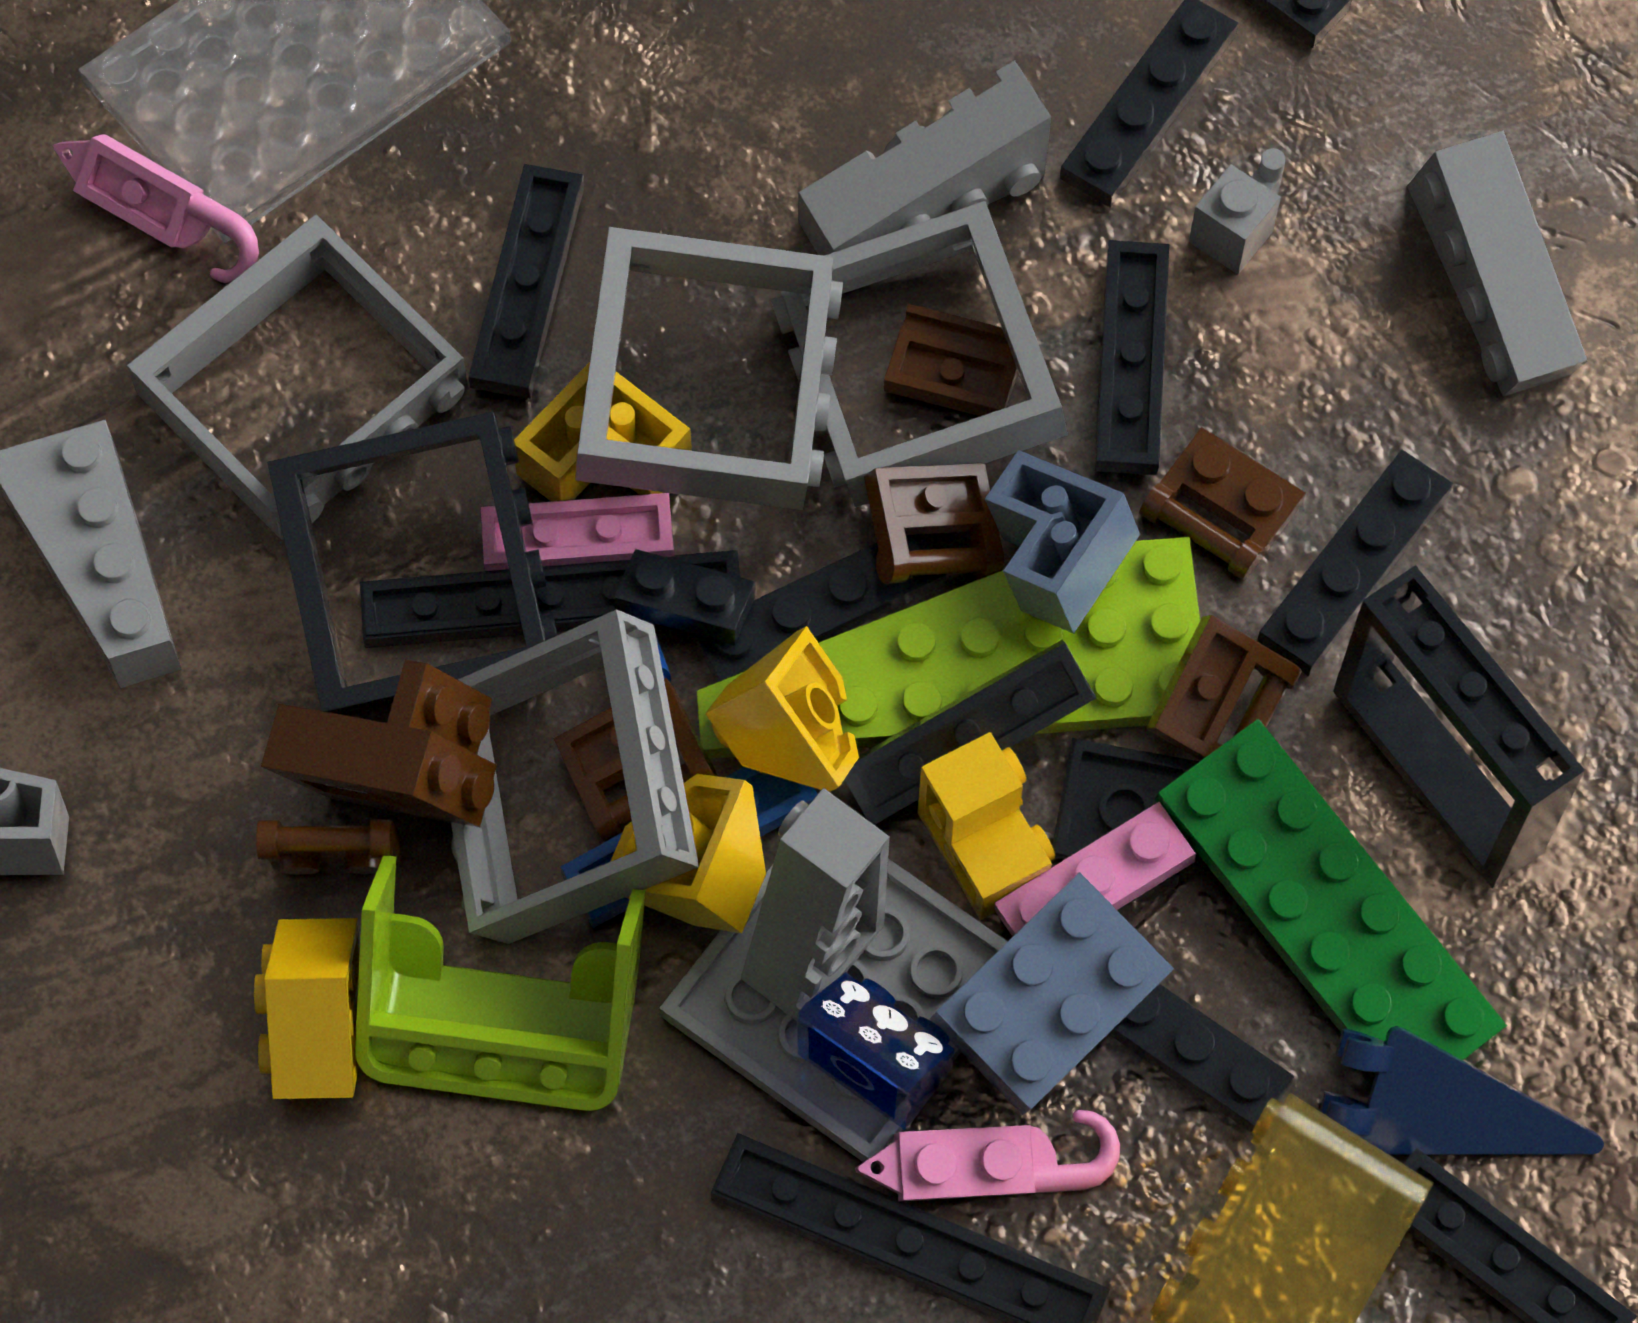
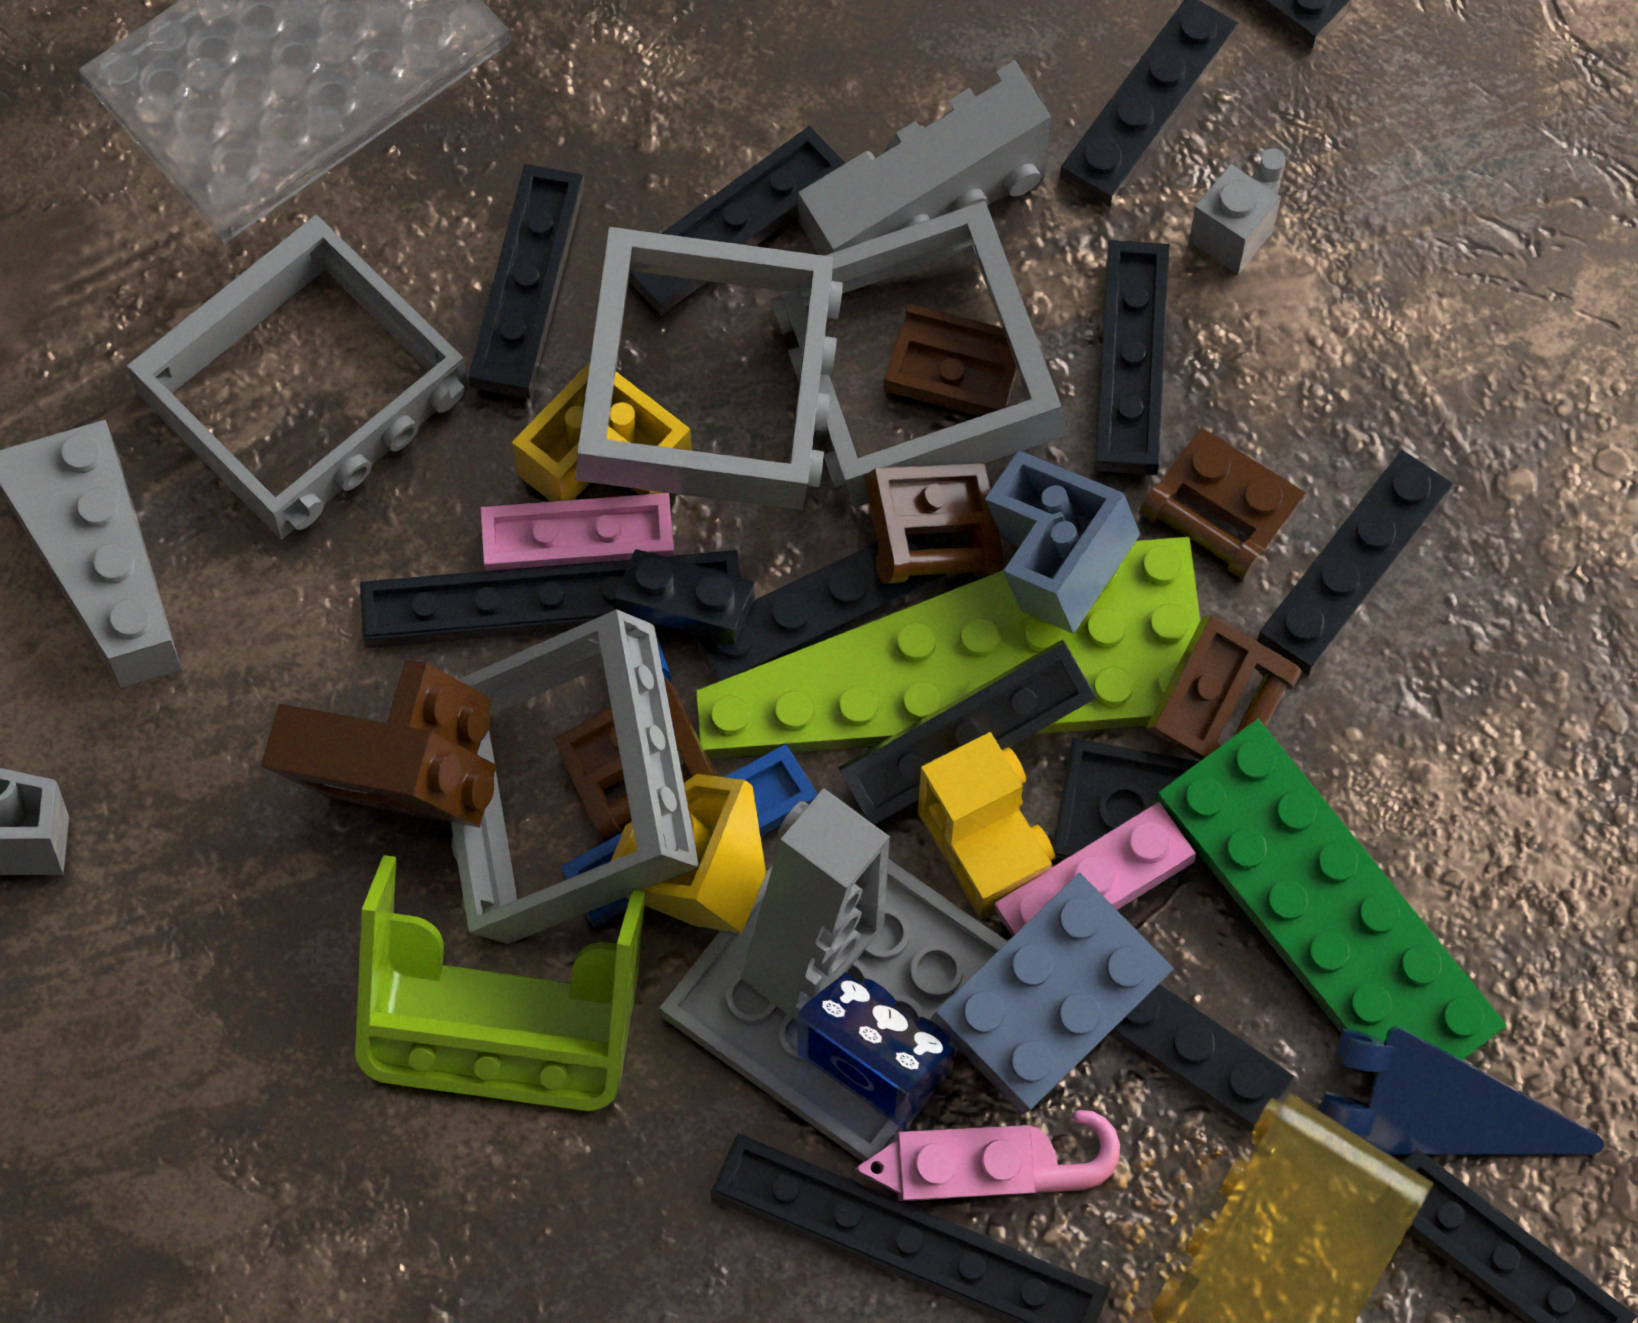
bright pink plate [53,134,259,284] -> none
yellow brick [254,918,360,1099] -> none
reddish brown plate [256,819,401,875] -> none
black window [267,411,558,714] -> none
yellow slope [705,626,859,792] -> none
black window [1333,565,1585,889] -> none
light grey wedge [1407,131,1588,396] -> none
none -> black plate [628,125,845,315]

